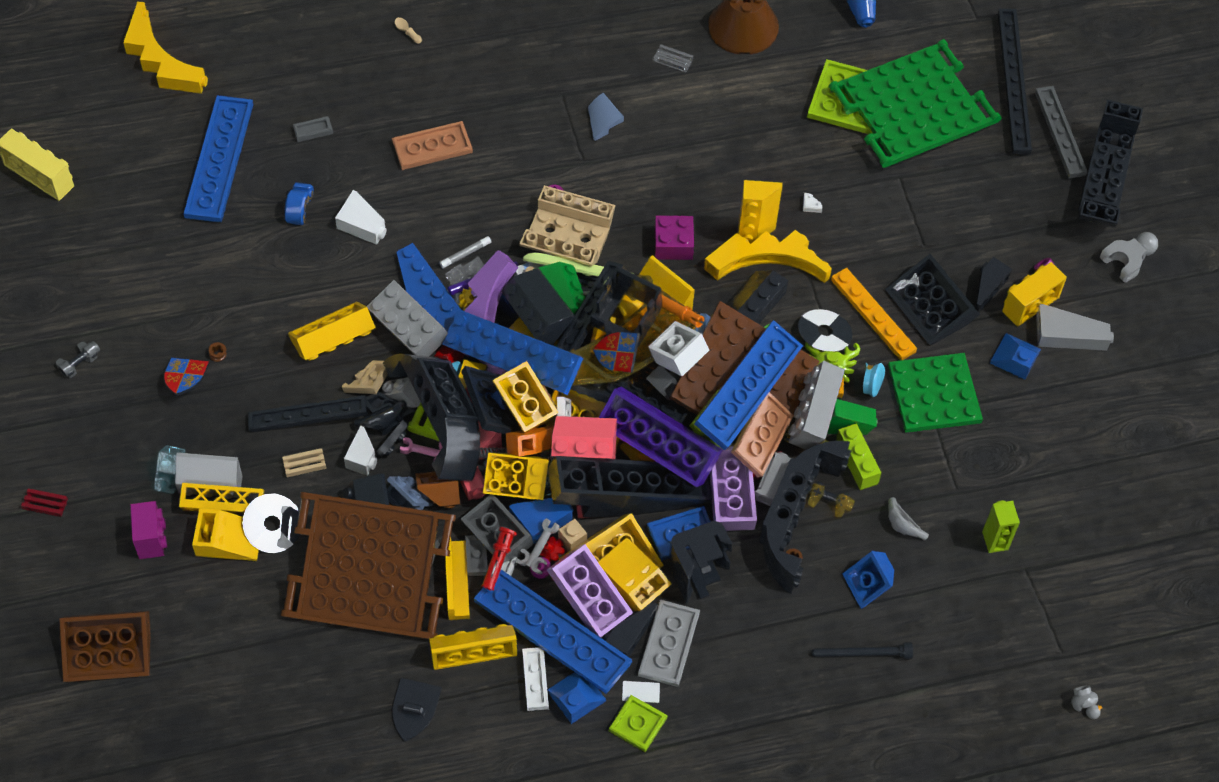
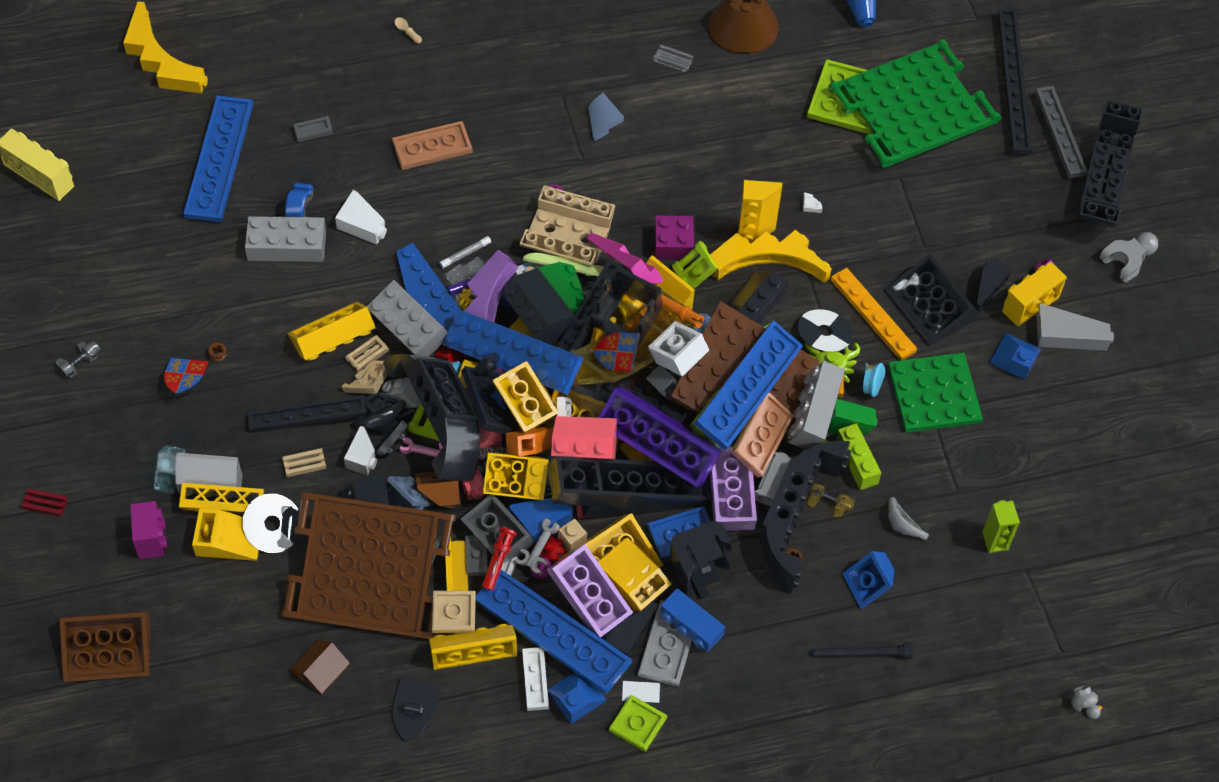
none -> light grey brick [245,216,326,262]
none -> slope [290,639,350,695]
none -> tan tile [346,335,389,372]
none -> tan tile [432,591,476,633]
none -> black plate [474,353,500,375]
none -> dark pink wedge [586,232,663,283]
none -> blue brick [660,588,725,652]
none -> lime plate [672,241,718,289]

